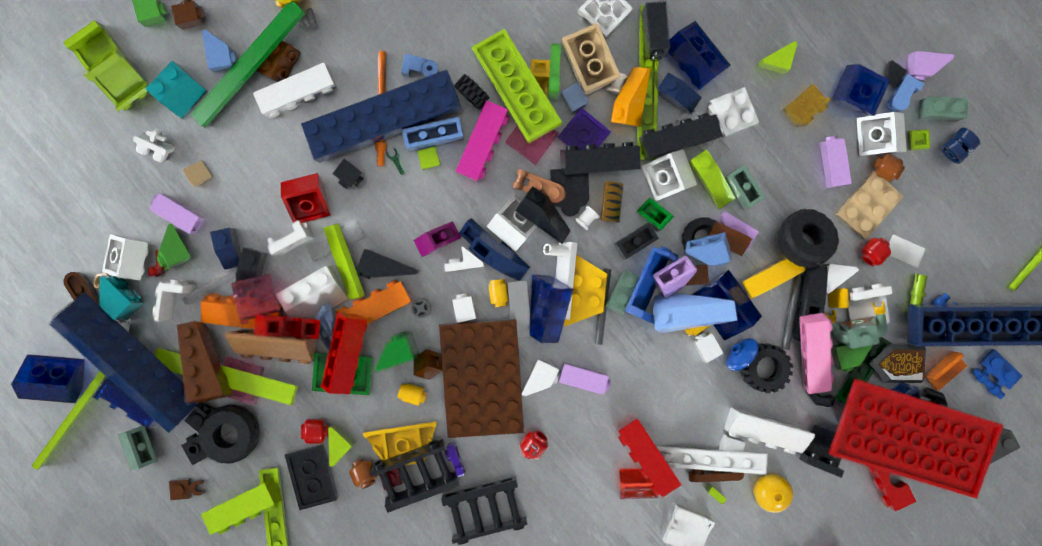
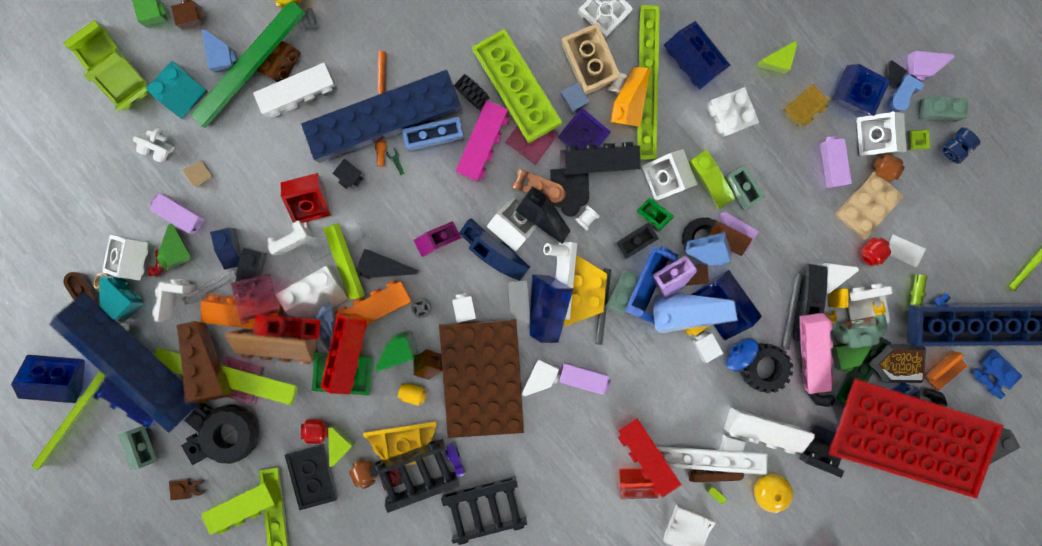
medium blue leg [401,54,439,77] -> none
lime tile [417,146,441,170] -> none
white slope [444,246,484,272] -> none
yellow brick [488,279,509,307] -> none
red head [520,430,548,459] -> none
yellow slope [530,59,550,98] -> none
bright green beam [548,43,561,99] -> none
pearl gold brick [600,181,624,223] -> none
black brick [639,112,723,160] -> none
black brick [641,1,670,61] -> none
dark blue slope [658,72,702,114] -> none
yellow slope [742,257,806,299] -> none
black tyre [777,209,839,268] -> none
red arch [866,466,916,512] -> none

